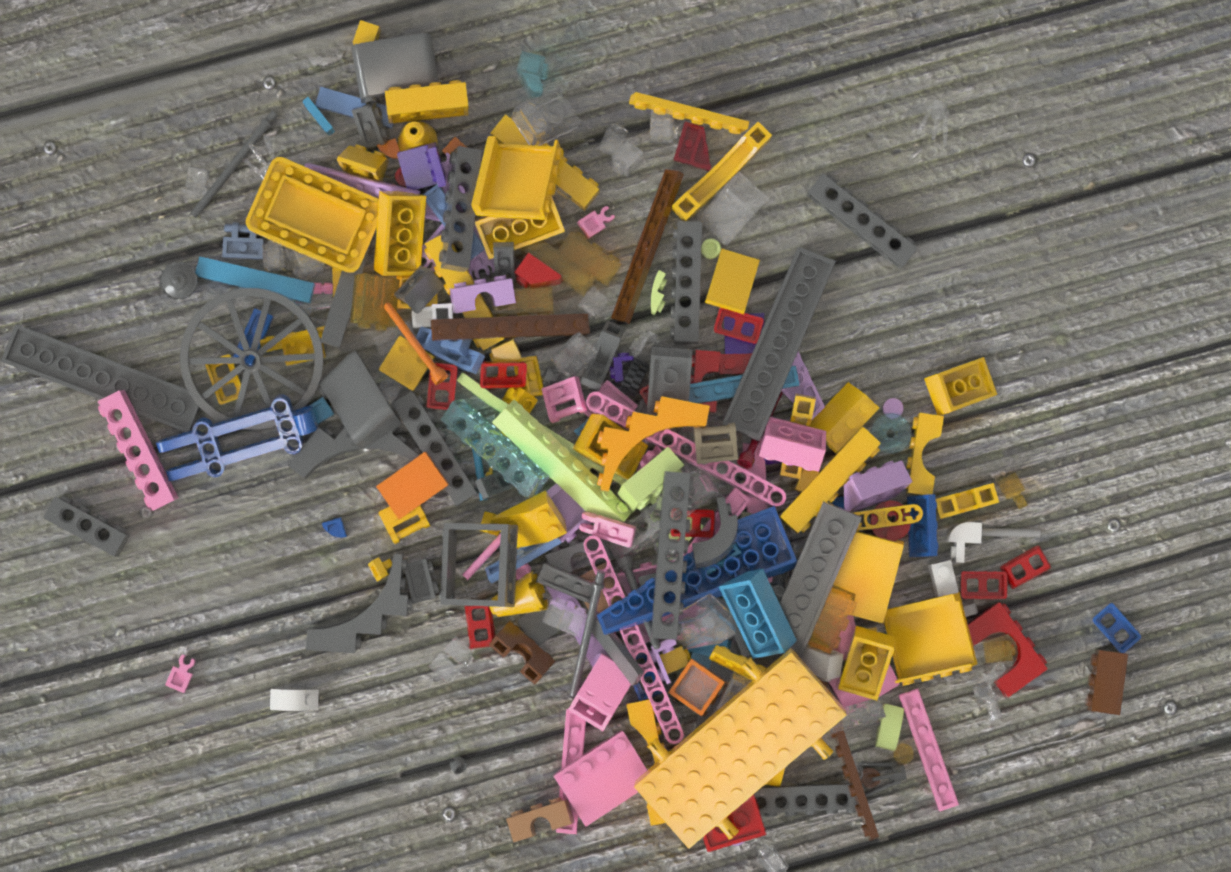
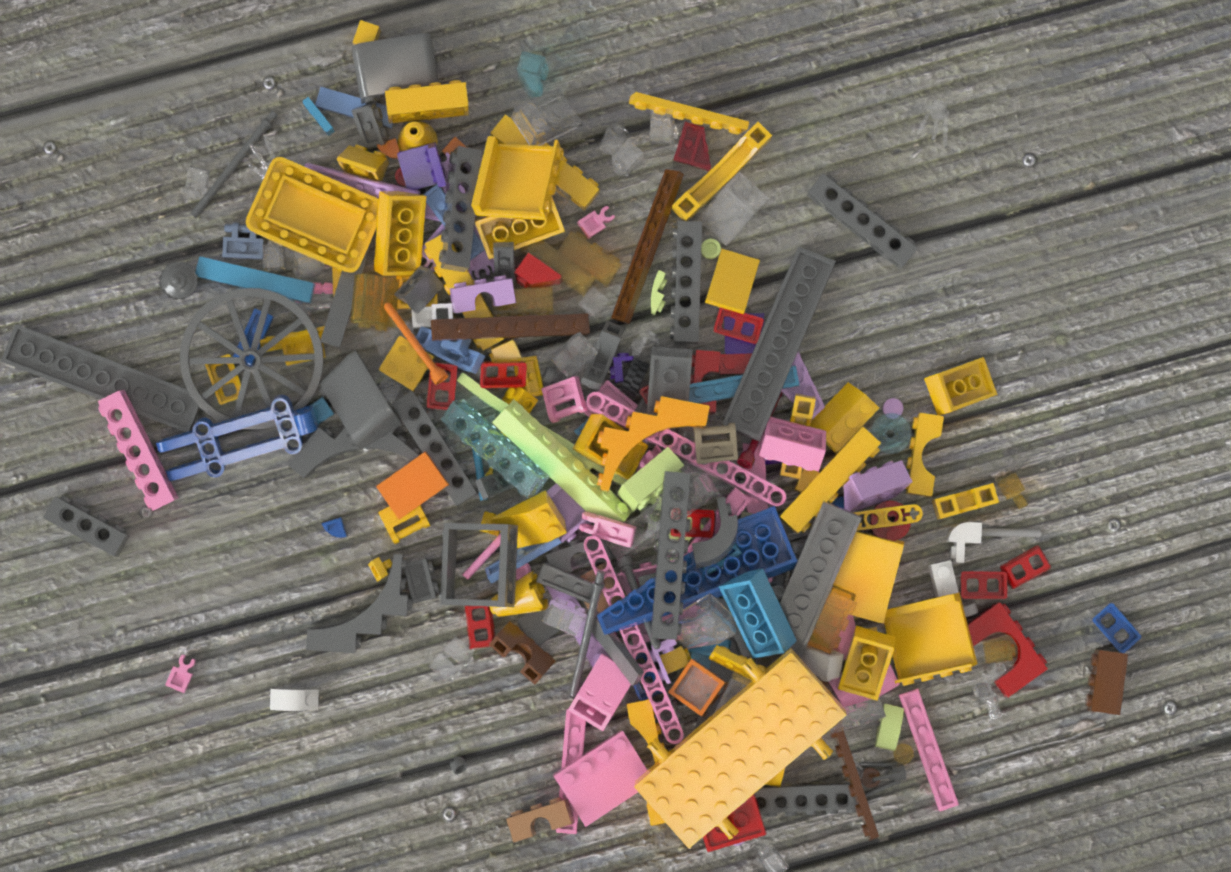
blue plate [907,494,939,557] -> none

